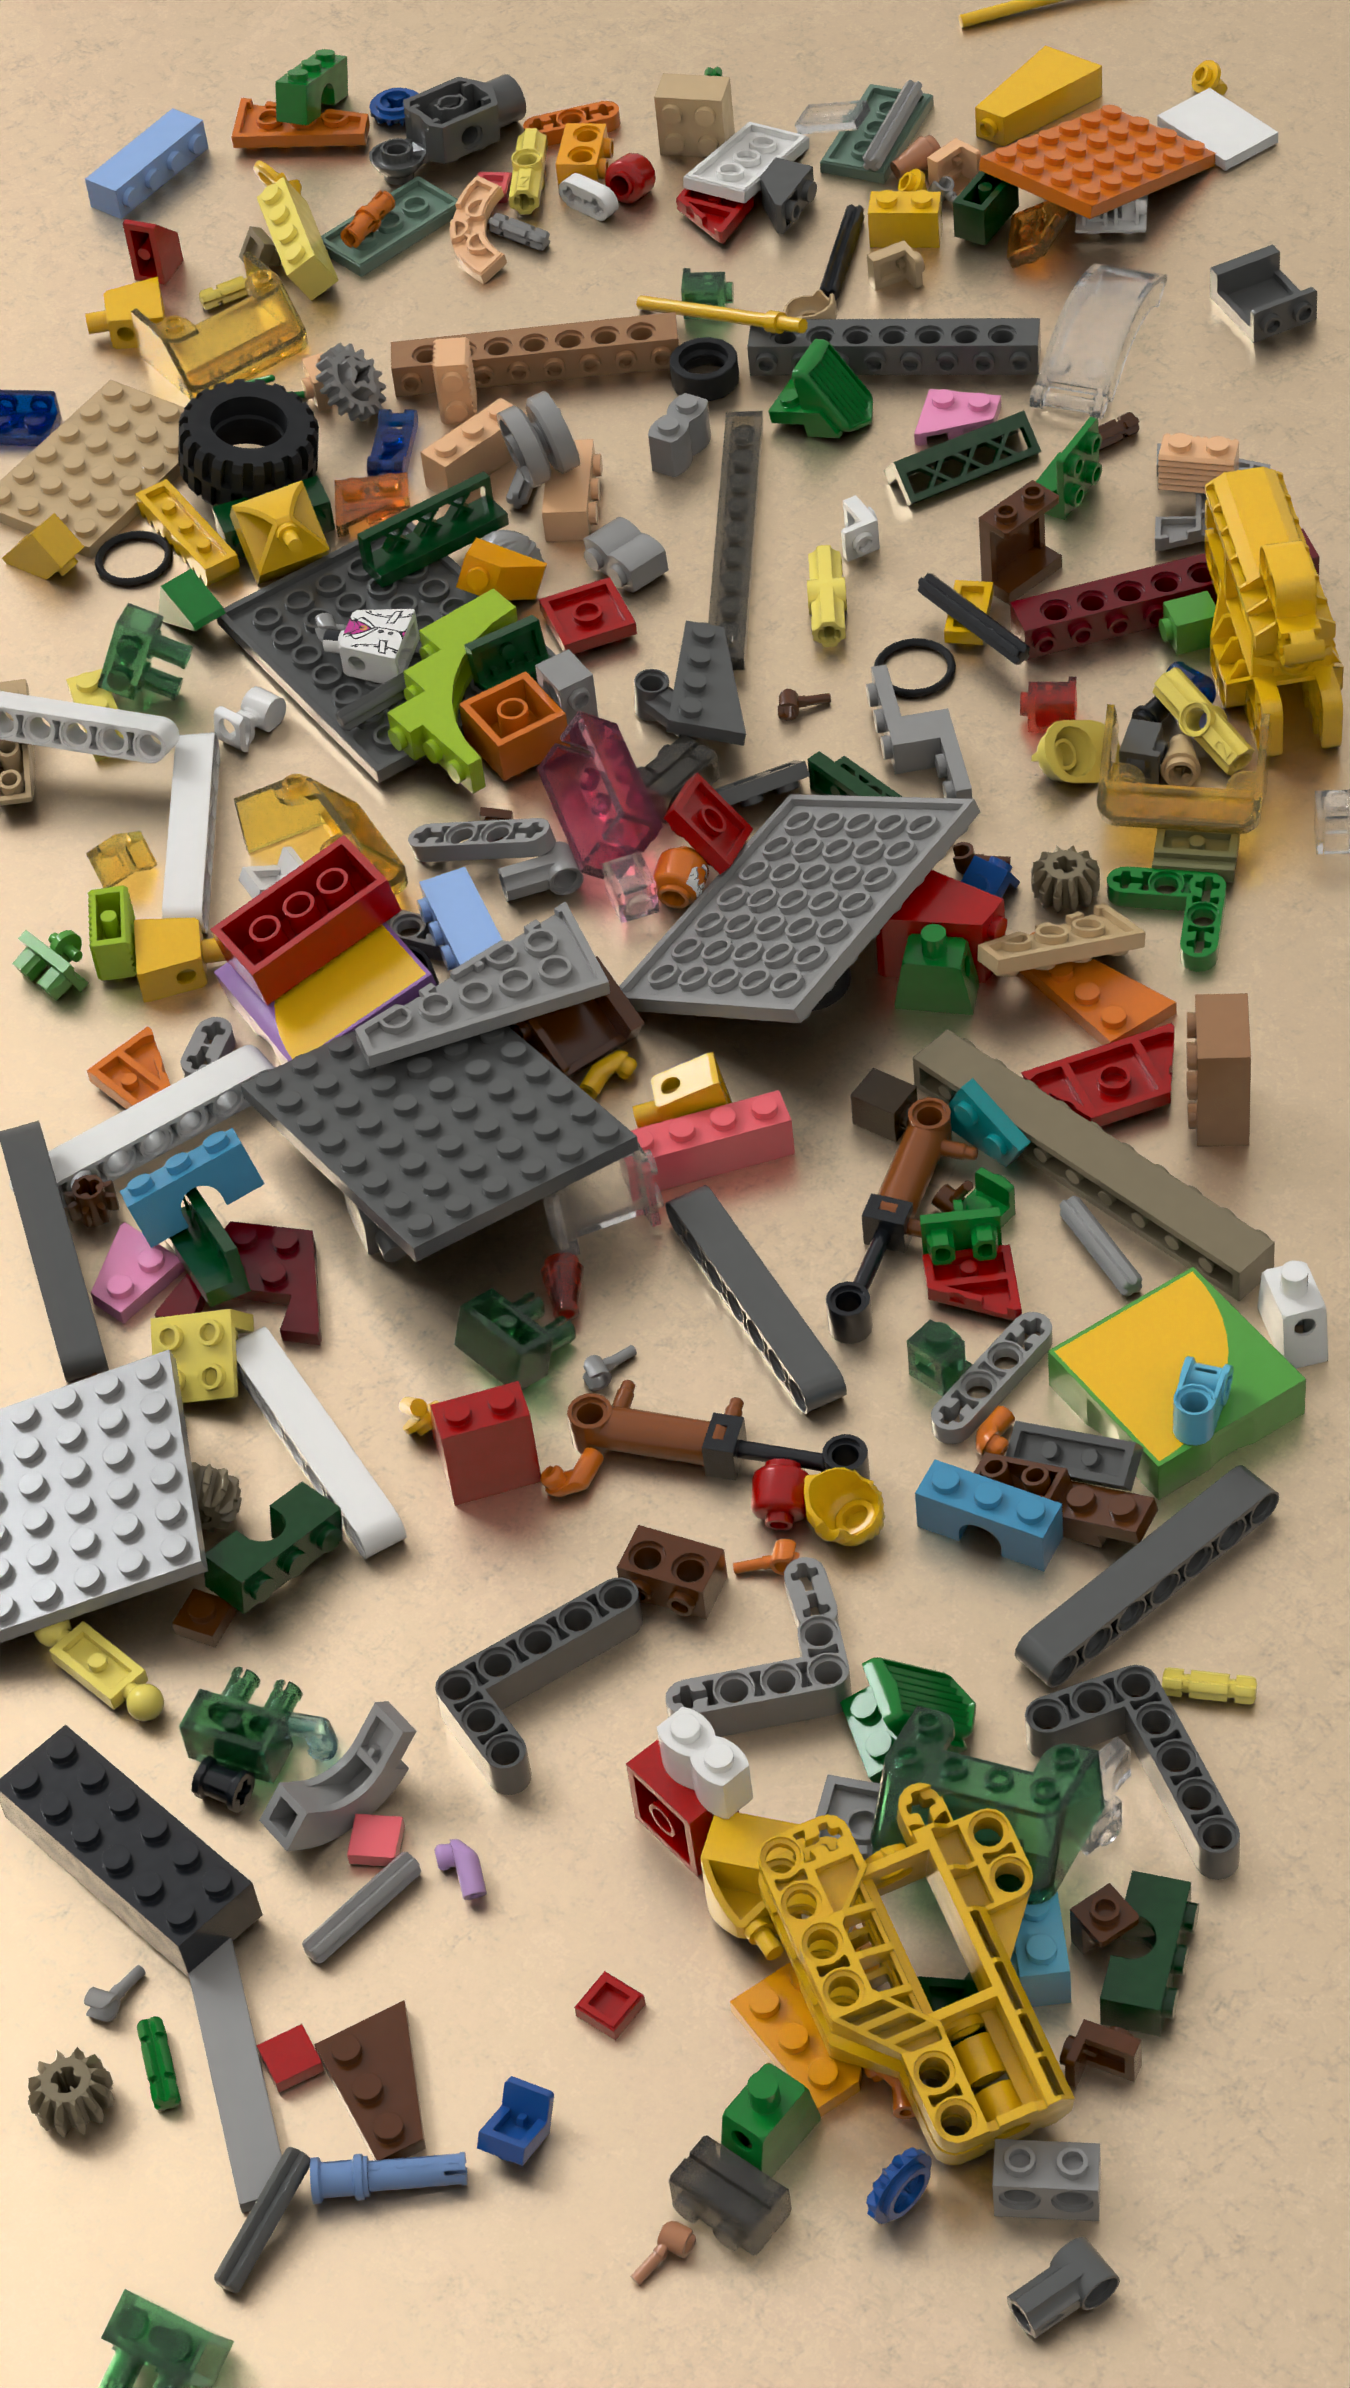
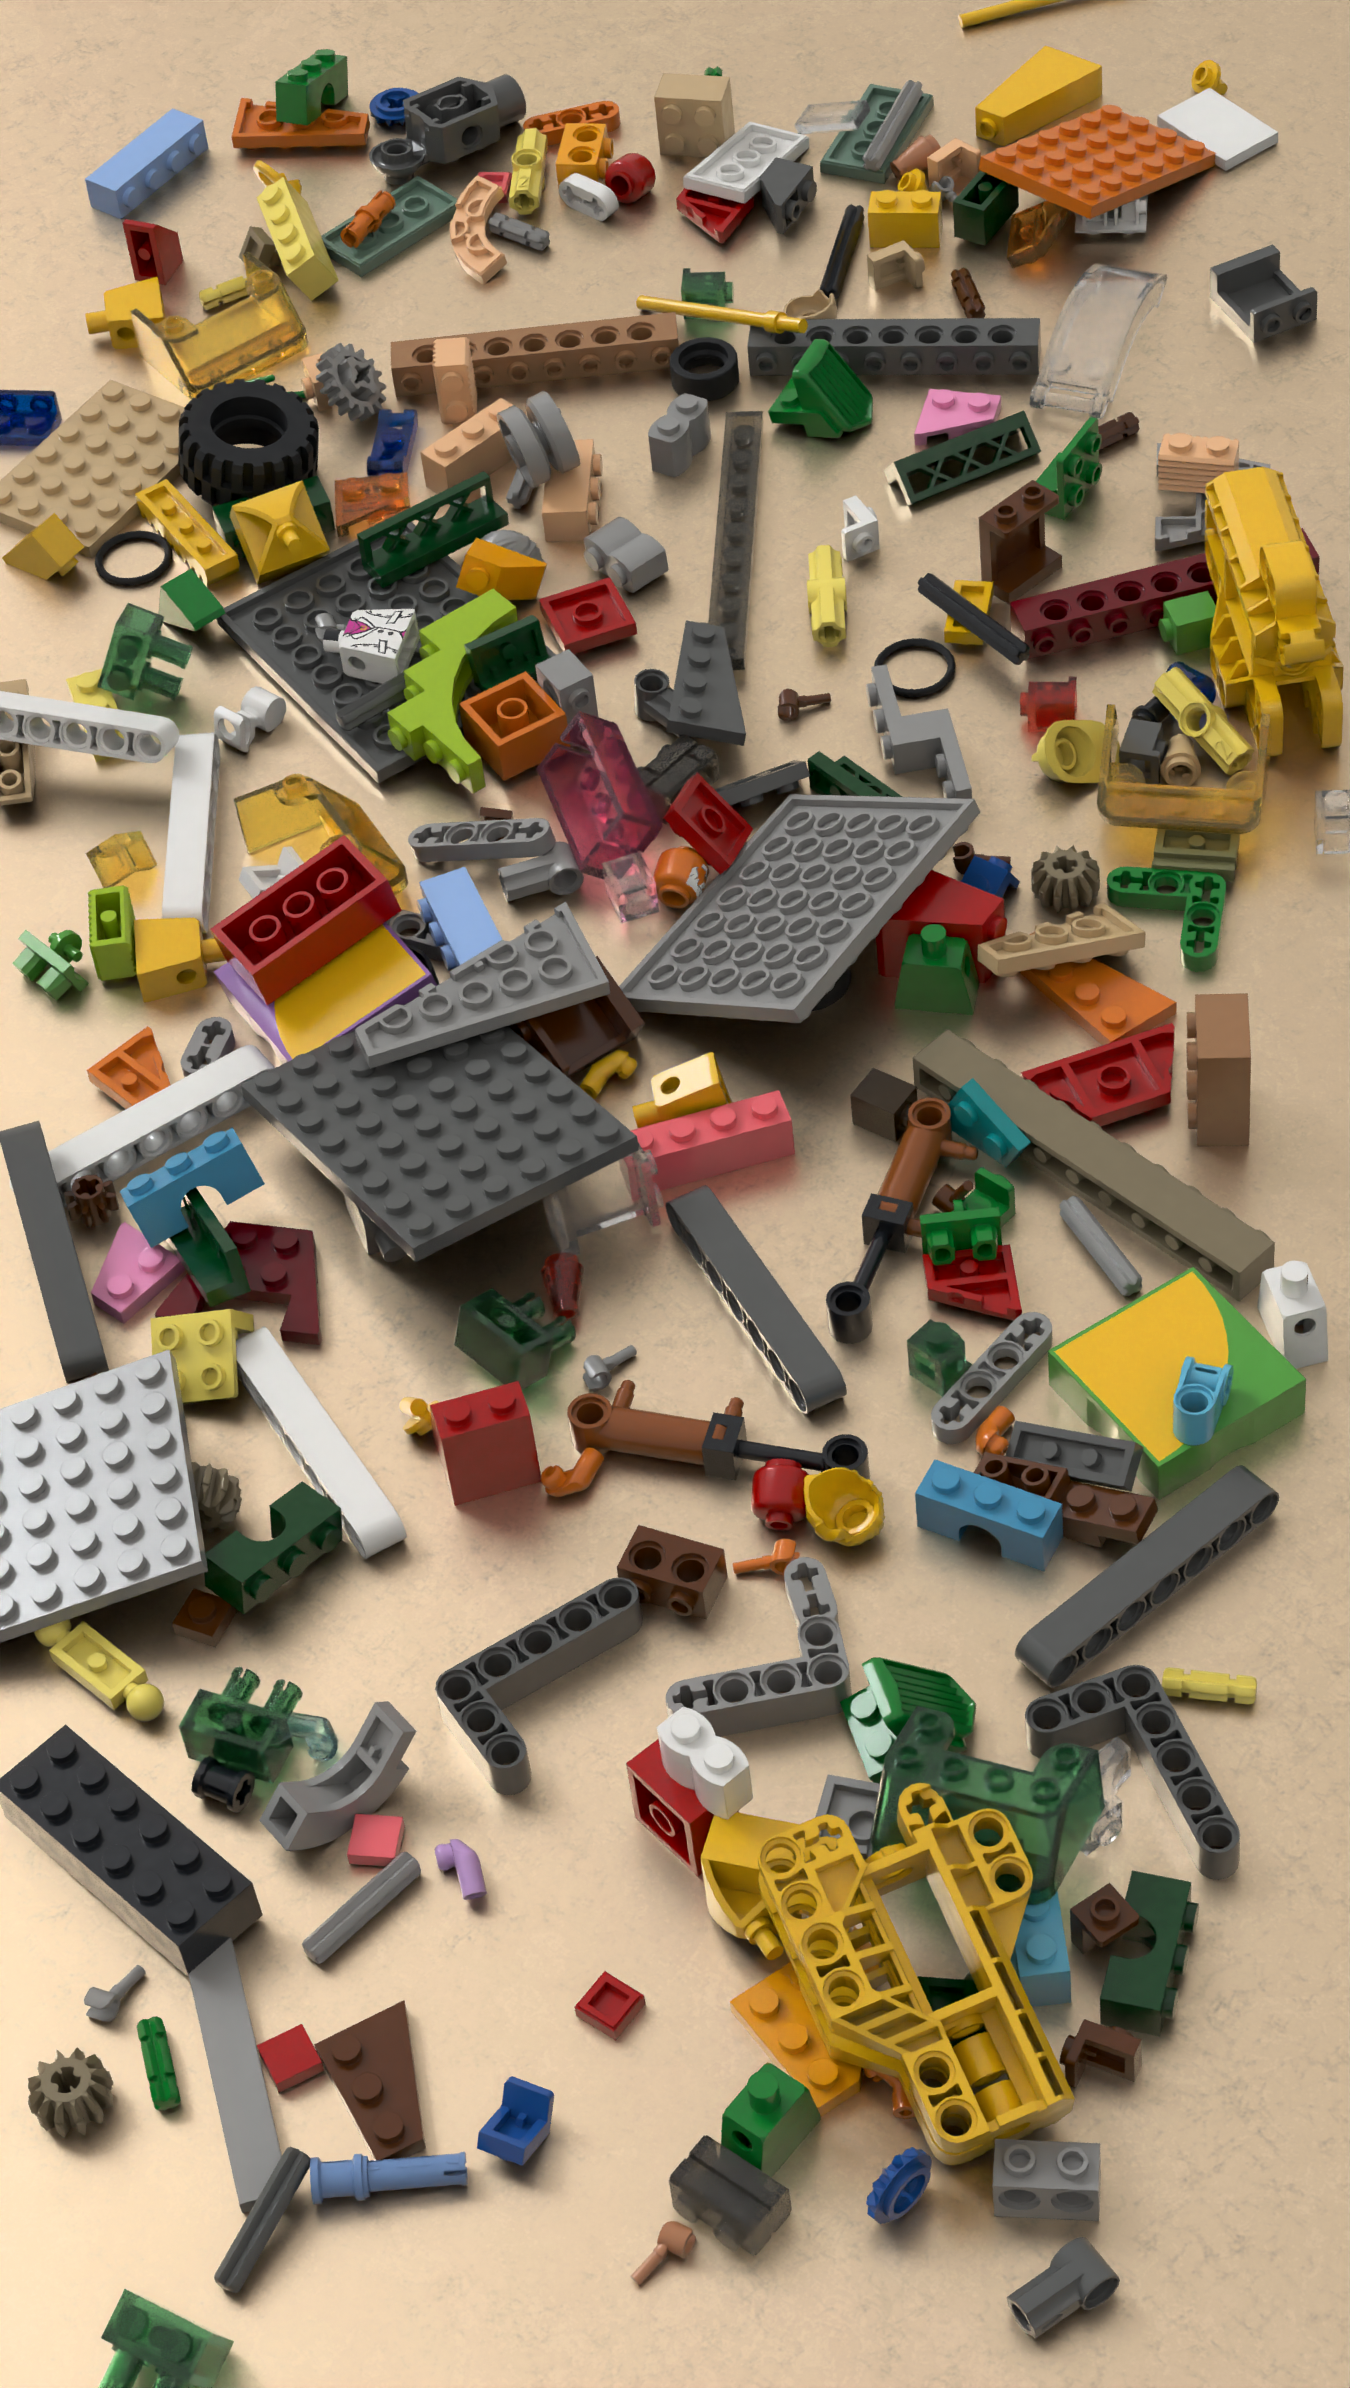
none -> reddish brown axle [951,267,986,318]

